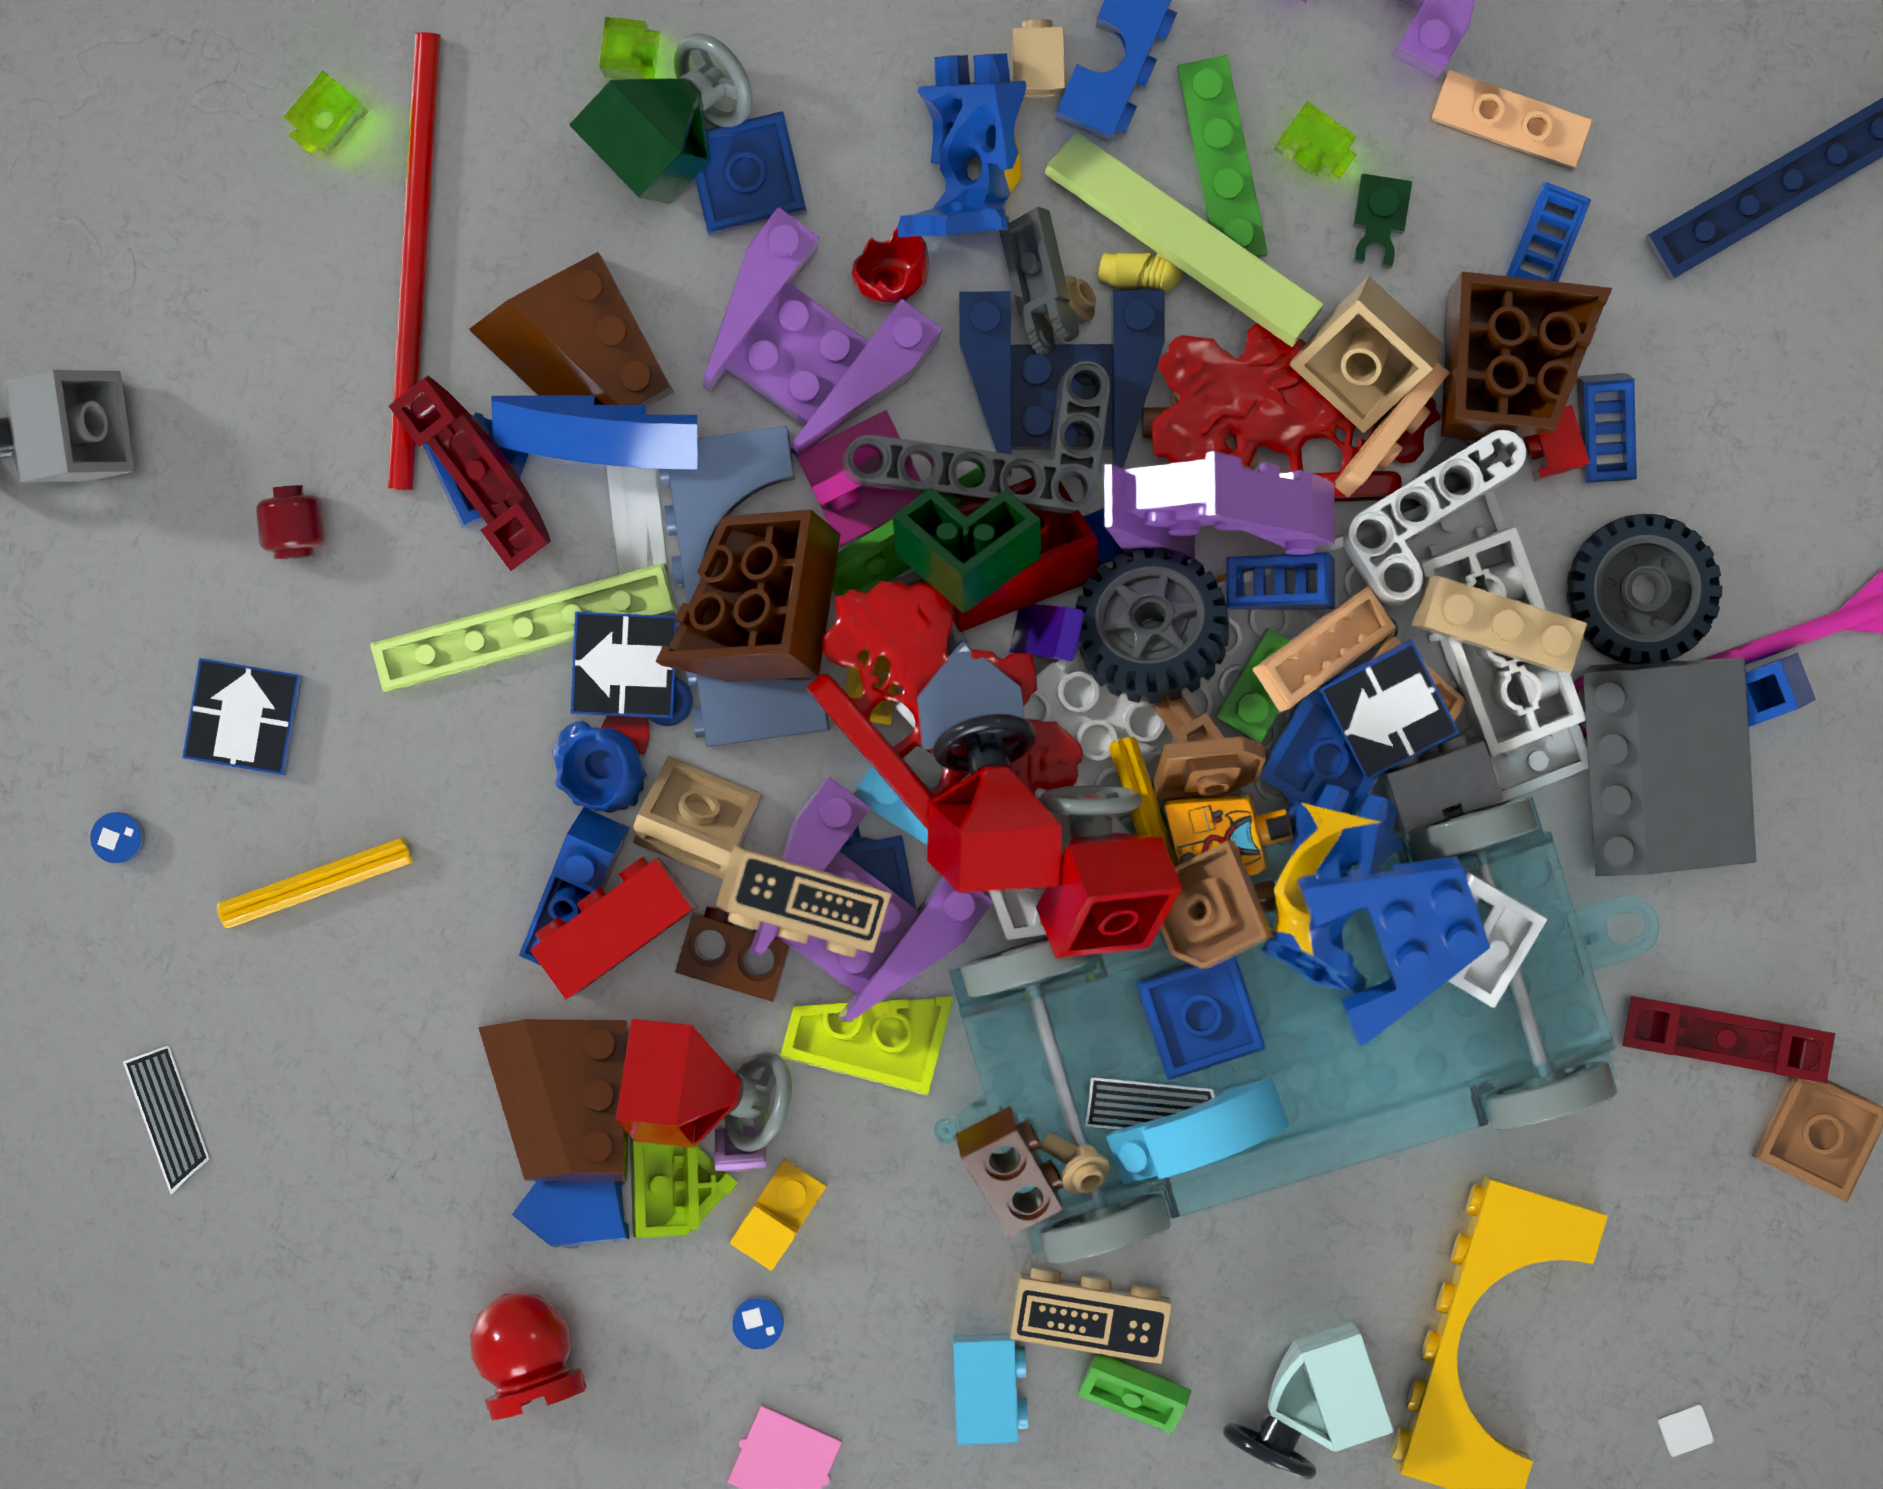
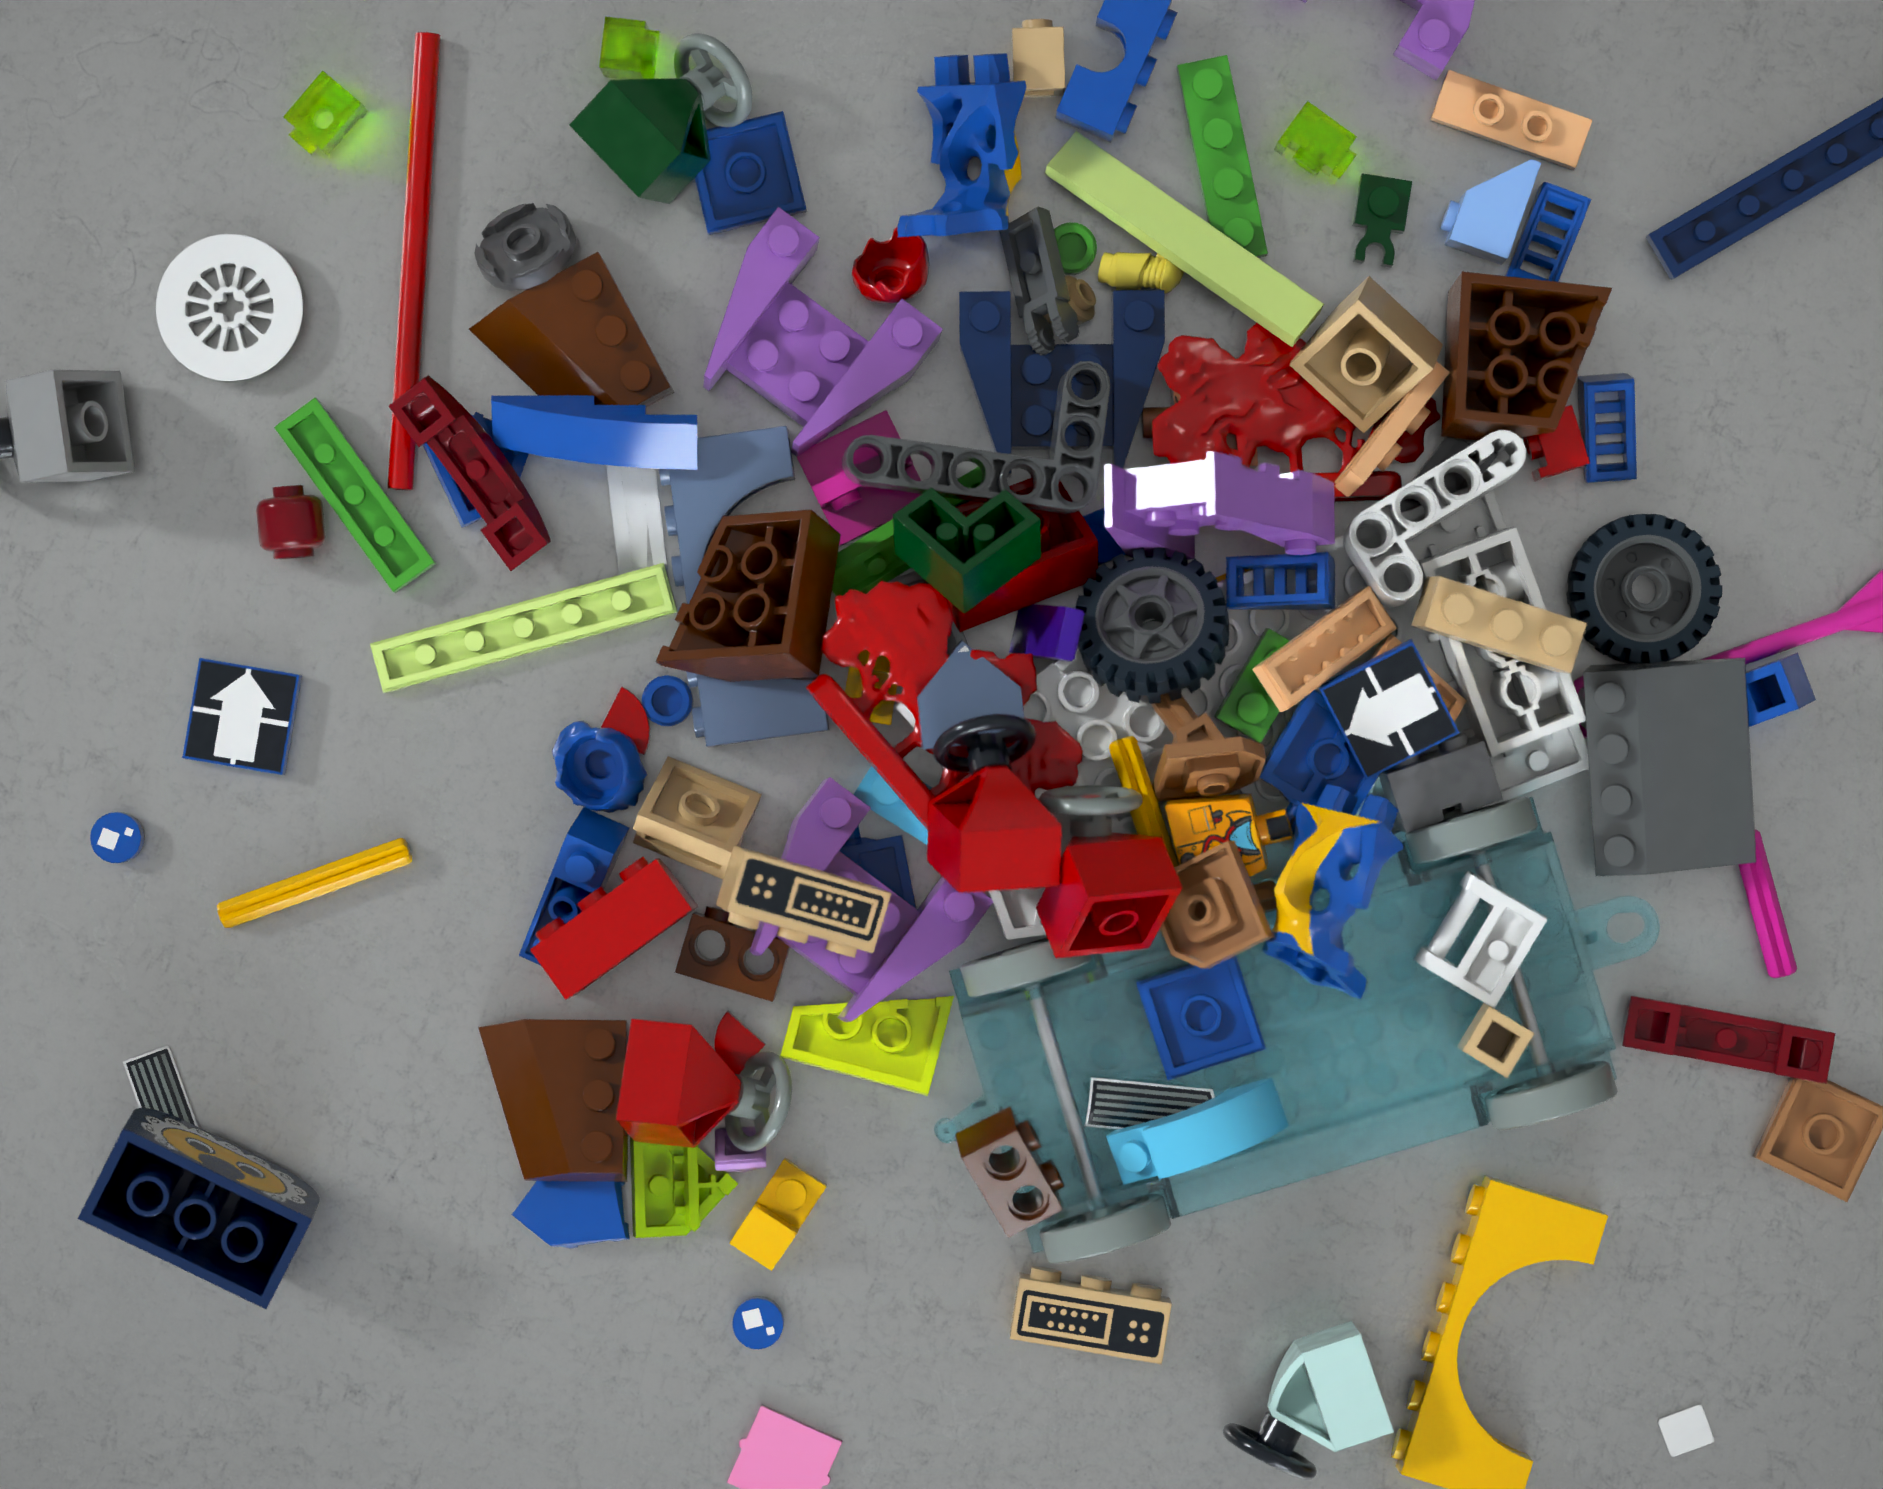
red tile [470,1292,587,1421] -> none
tile [570,612,678,718] -> none
medium azure brick [953,1334,1028,1445] -> none
tan plate [1040,1131,1110,1194] -> none
bright green plate [1077,1353,1191,1434] -> none
blue wing [1297,857,1491,1046] -> none
none -> dark blue brick [78,1108,320,1309]
none -> white piece [156,234,303,381]
none -> bright green plate [274,398,436,593]
none -> flat silver tile [474,203,576,291]
none -> red tile [715,1011,766,1074]
none -> bright green tile [1054,222,1097,275]
none -> light blue slope [1440,159,1541,265]
none -> tan brick [1457,1002,1534,1078]
none -> dark pink axle [1738,829,1797,978]

